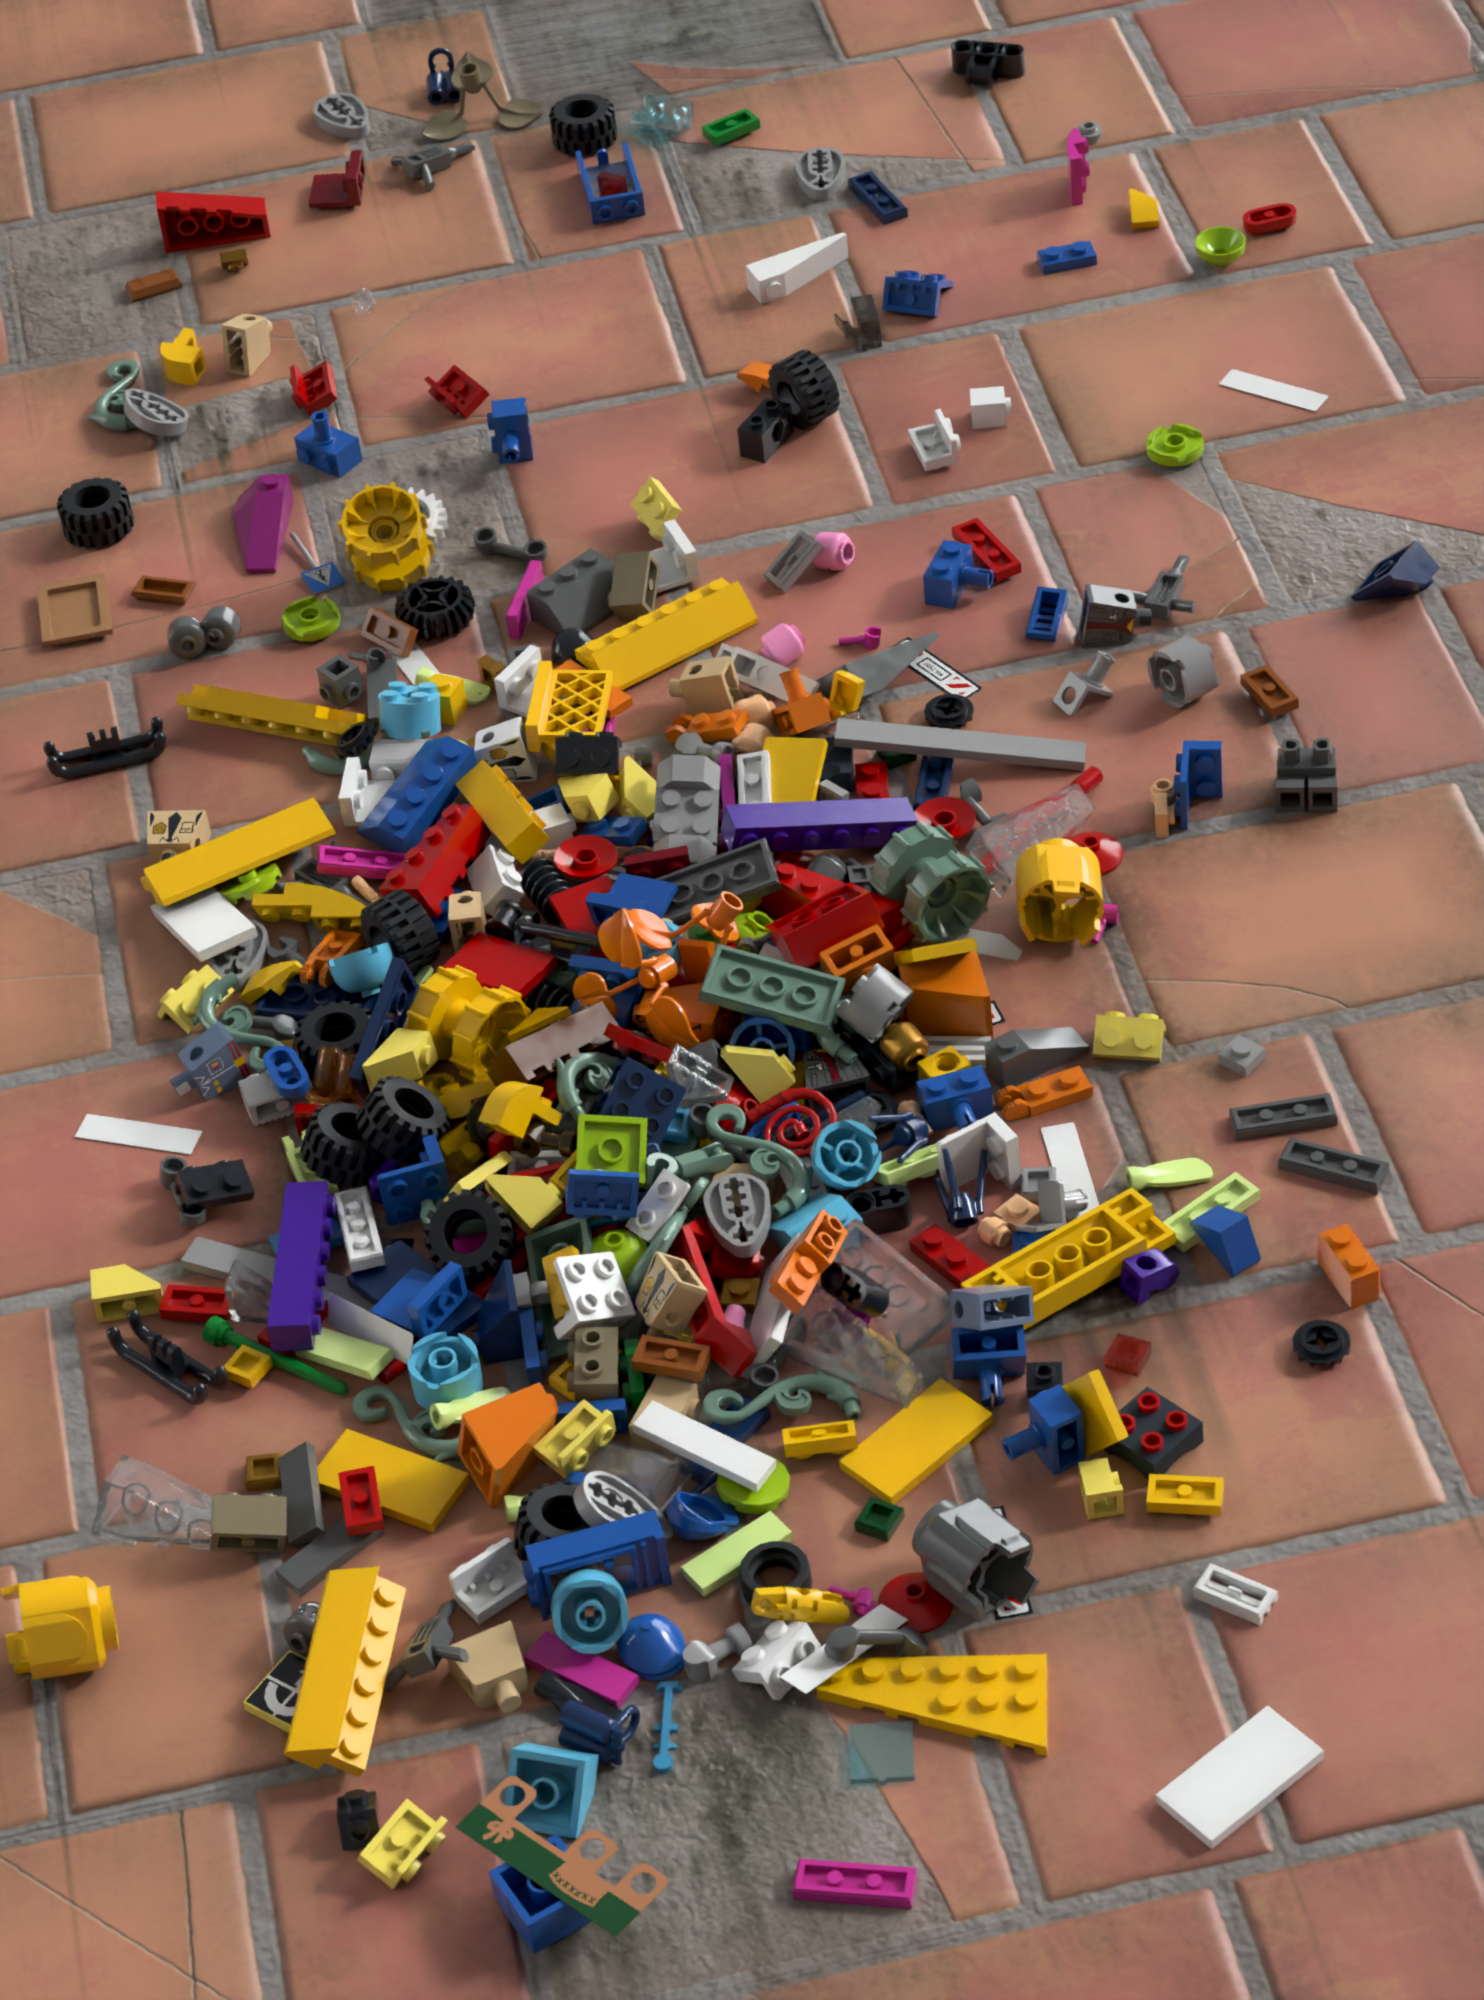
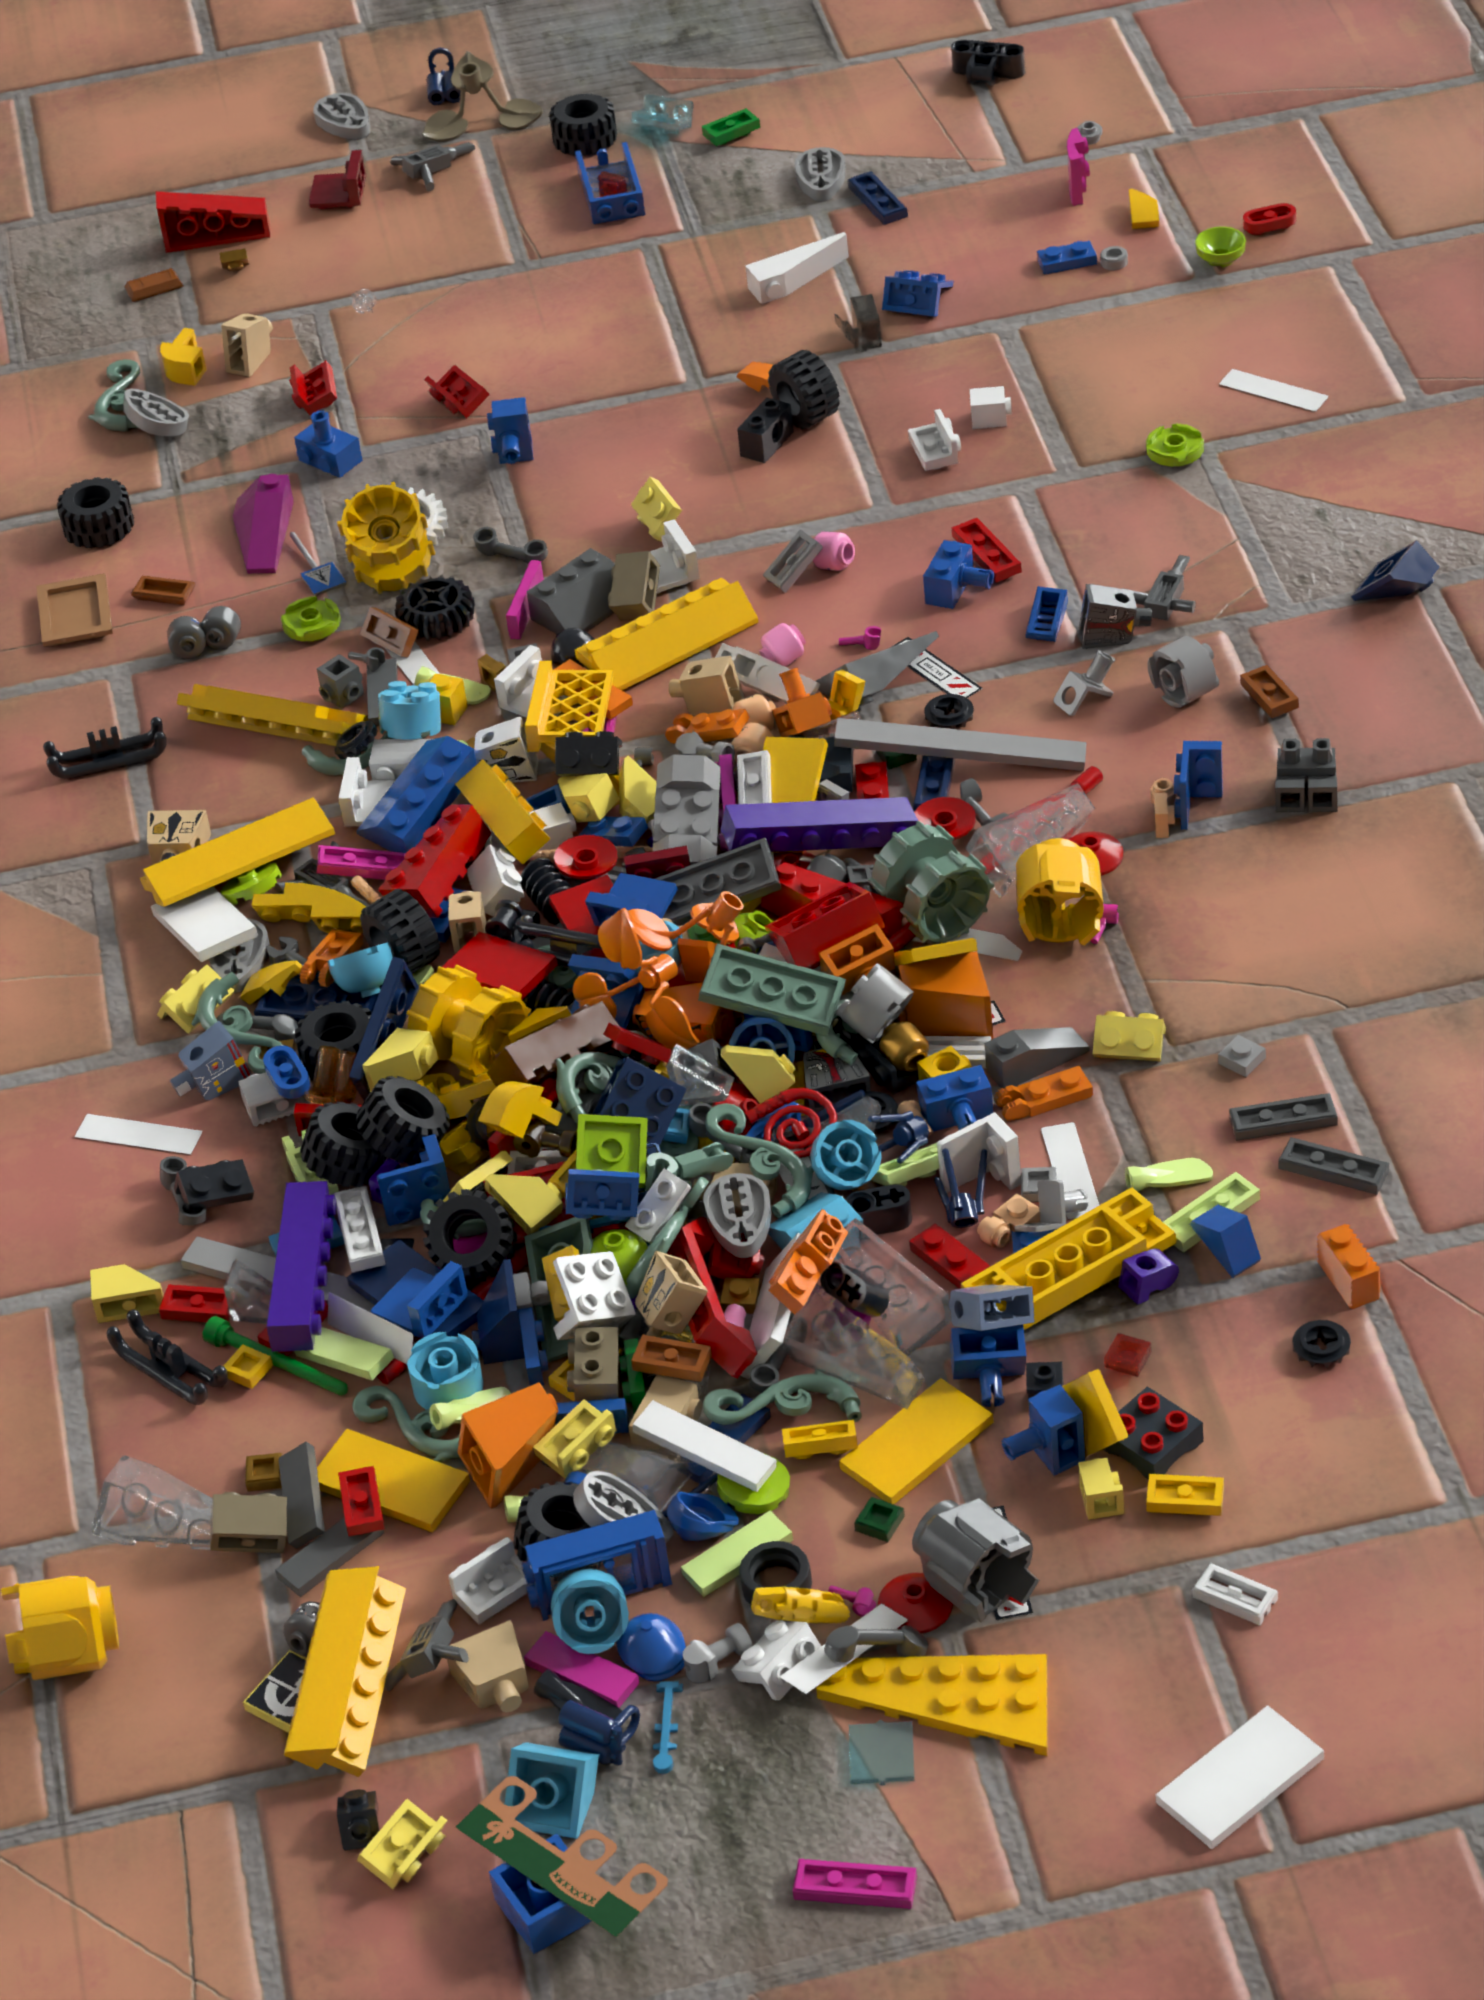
none -> light grey tile [1100,246,1128,270]

